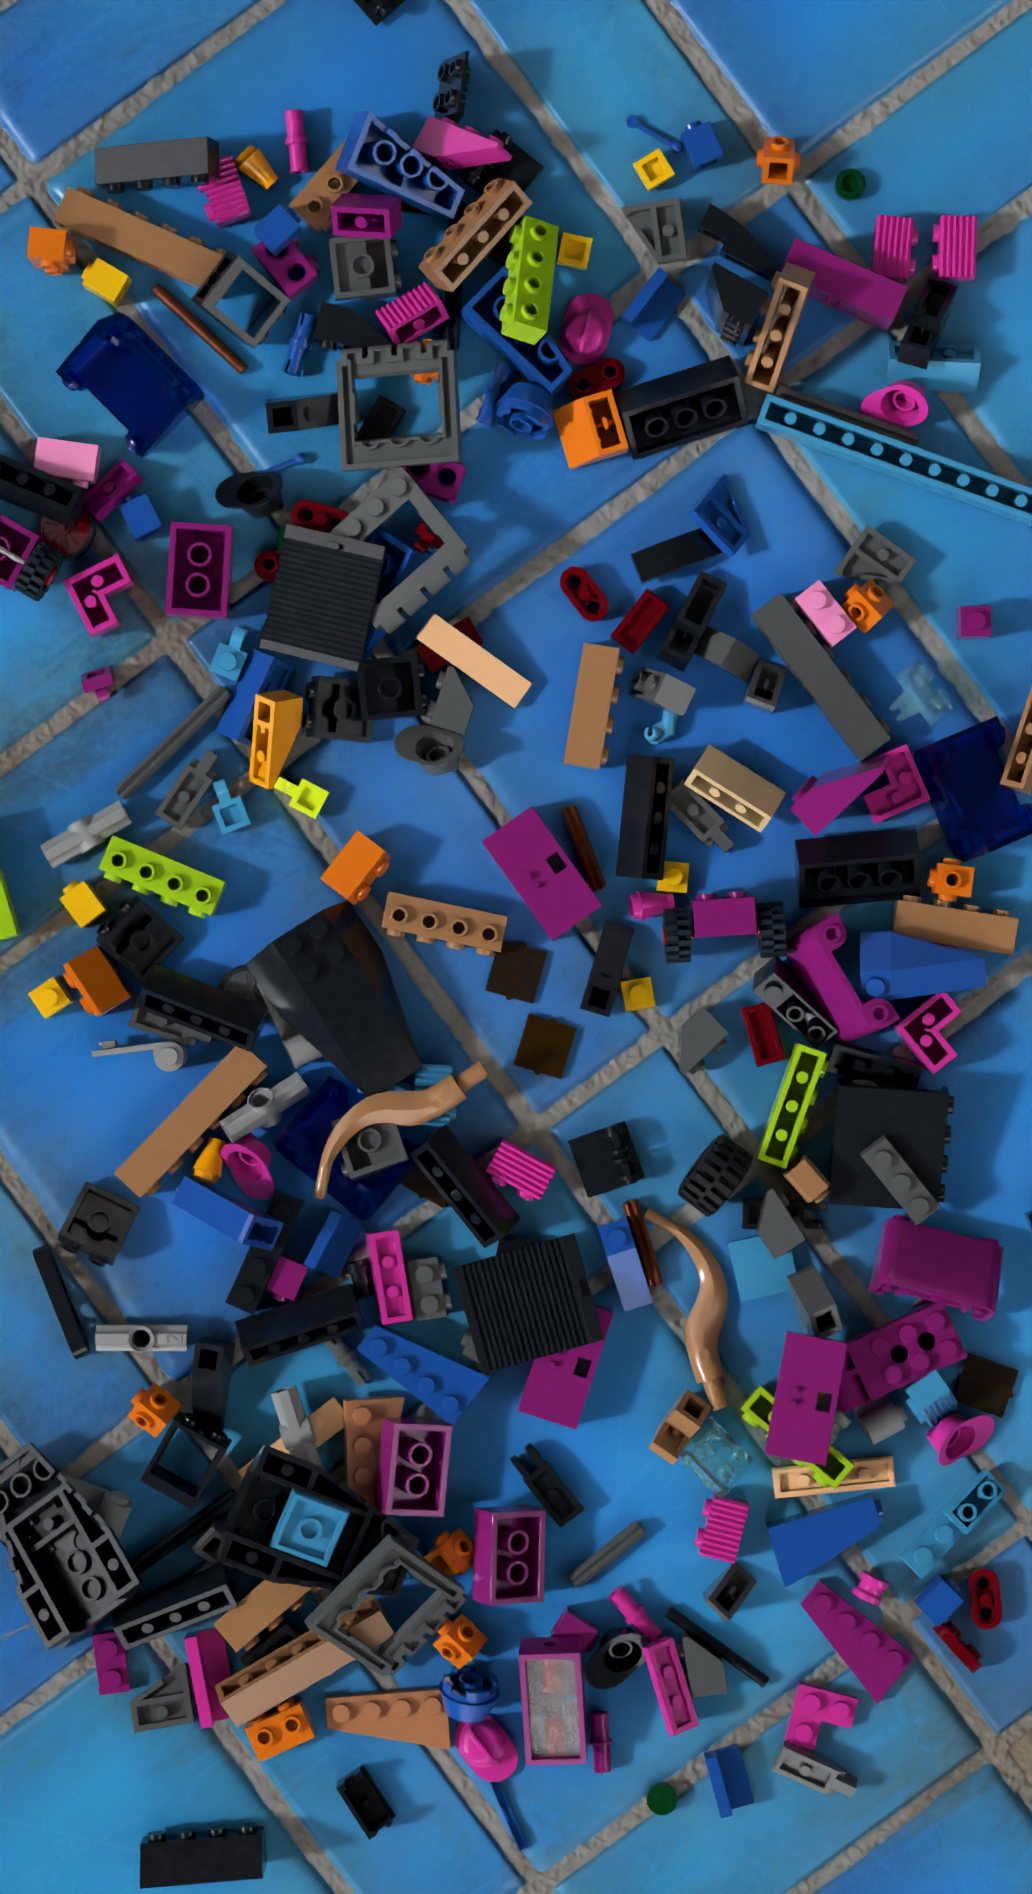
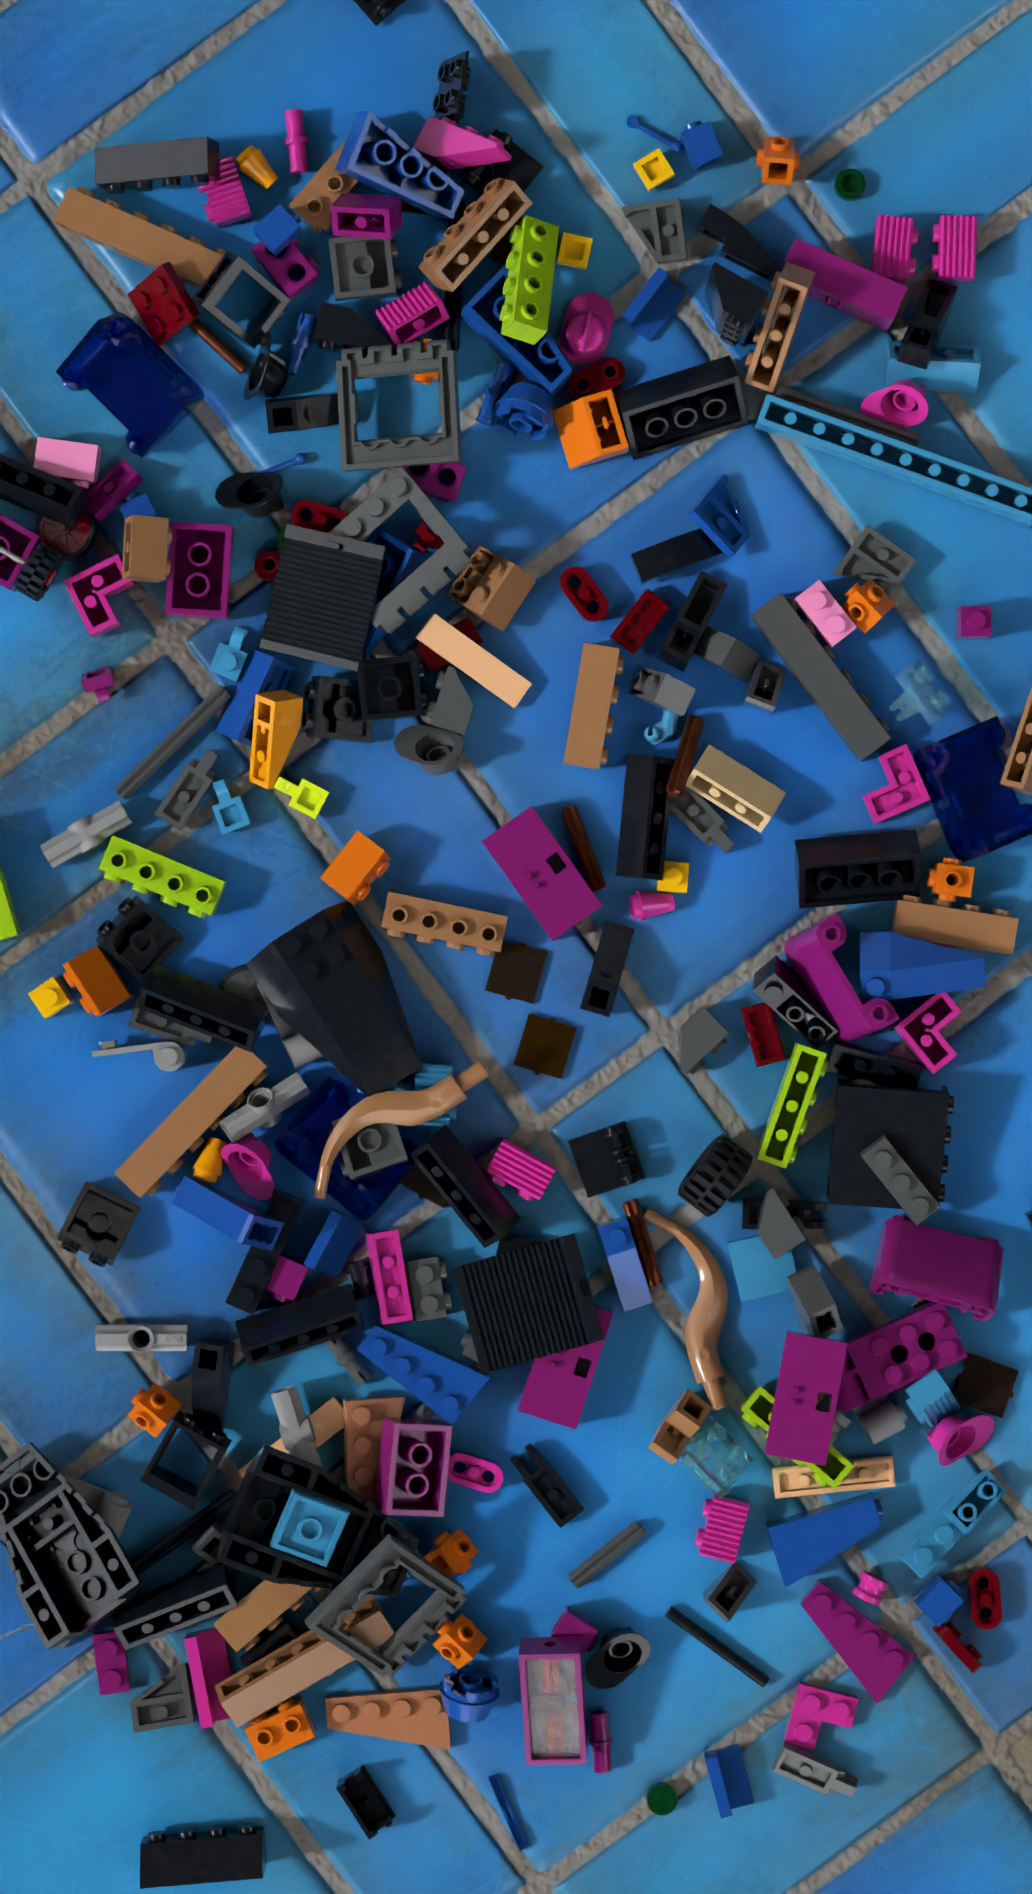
orange brick [27,226,78,276] -> none
black beam [32,1244,91,1360] -> none
yellow brick [59,880,108,928] -> none
yellow brick [81,257,132,307] -> none
black tile [358,395,406,440] -> none
dark pink piece [455,1715,518,1782] -> none
magenta brick [472,1505,546,1606] -> none
dark pink pin [608,1585,662,1643] -> none
yellow plate [620,977,656,1012] -> none
dark pink panel [642,1636,699,1736] -> none
brick [663,891,786,964] -> none
dark grey slope [676,1631,728,1698] -> none
medium nougat brick [781,1154,831,1204] -> none
magenta slope [790,754,892,836] -> none
none -> medium nougat brick [122,515,172,583]
none -> dark red plate [127,262,201,347]
none -> black piece [244,332,289,400]
none -> medium nougat slope [446,545,536,631]
none -> dark pink plate [447,1451,503,1493]
none -> copper axle [666,715,704,798]

